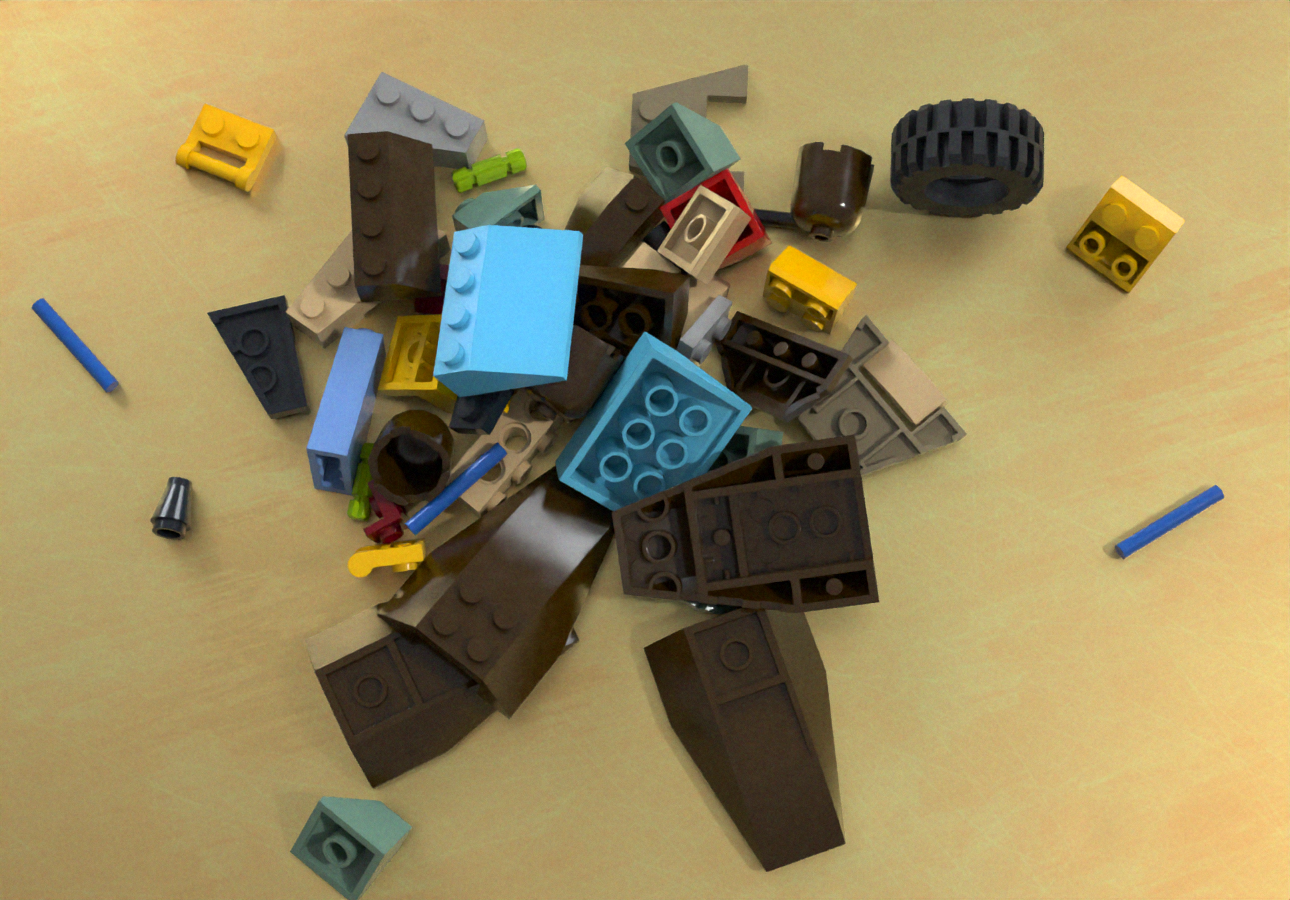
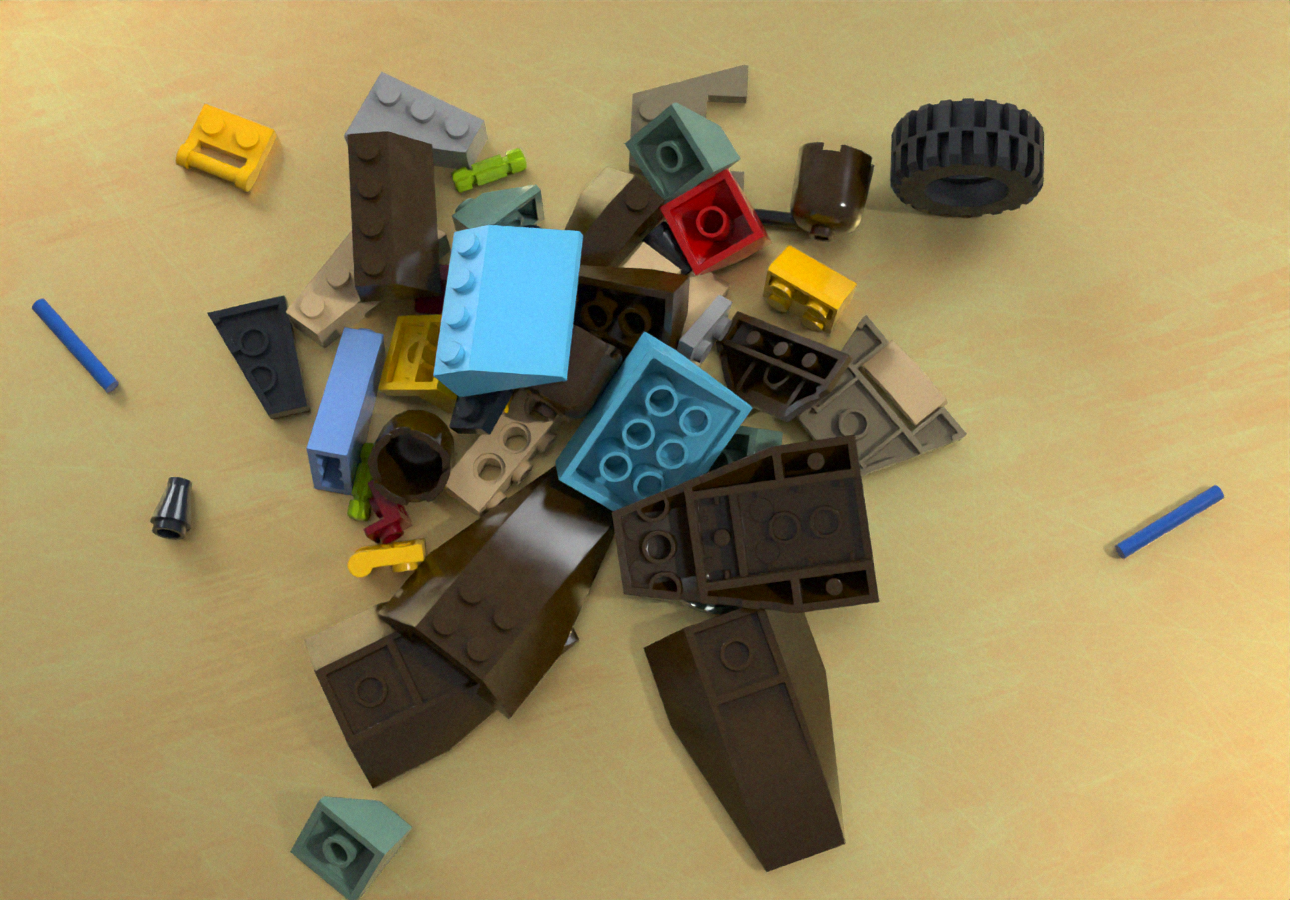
blue bar [405,442,507,536] -> none
tan slope [657,185,751,285] -> none
yellow slope [1066,175,1185,293] -> none

